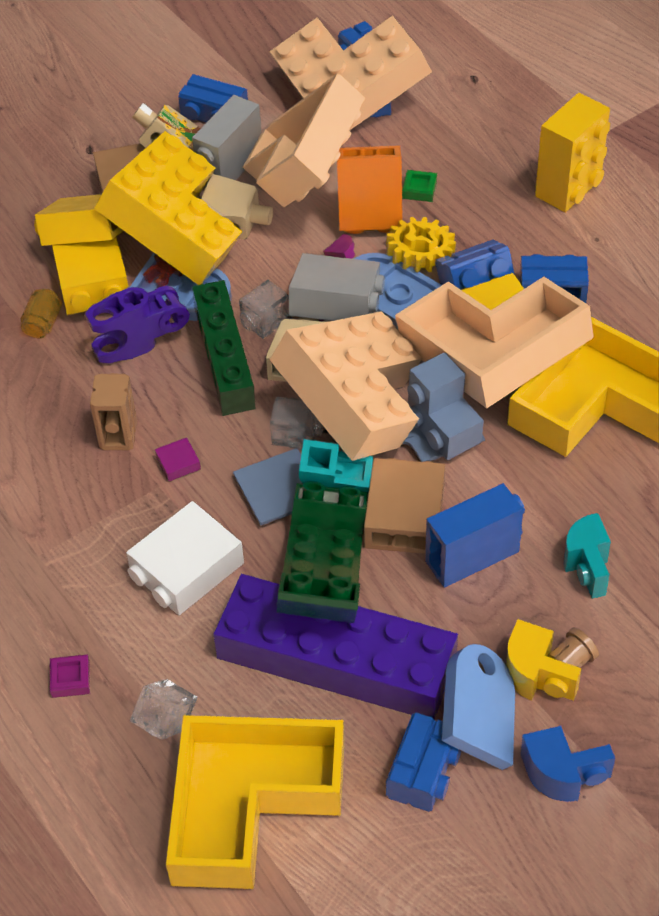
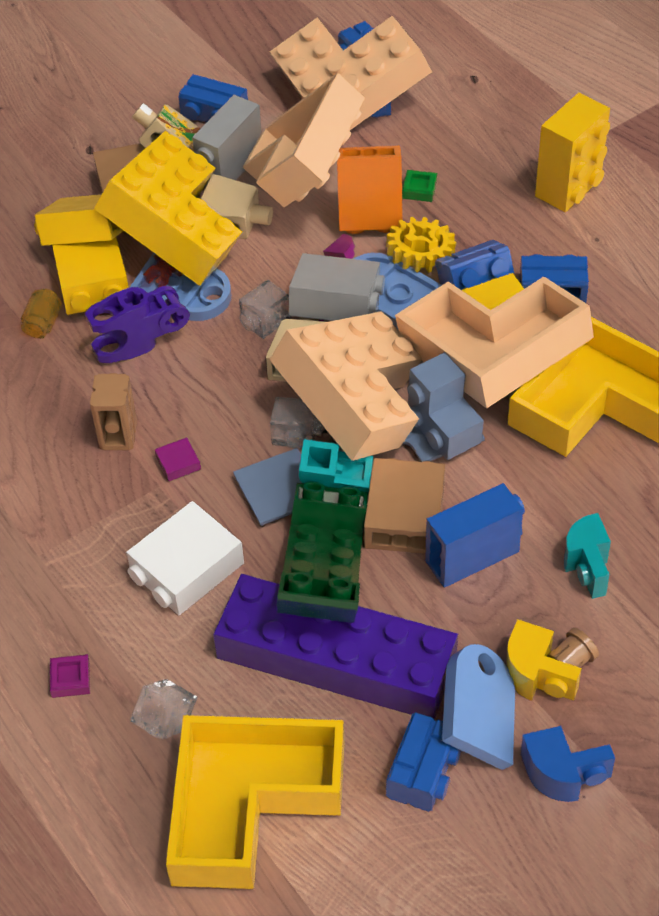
dark green brick [192,280,256,416] -> none

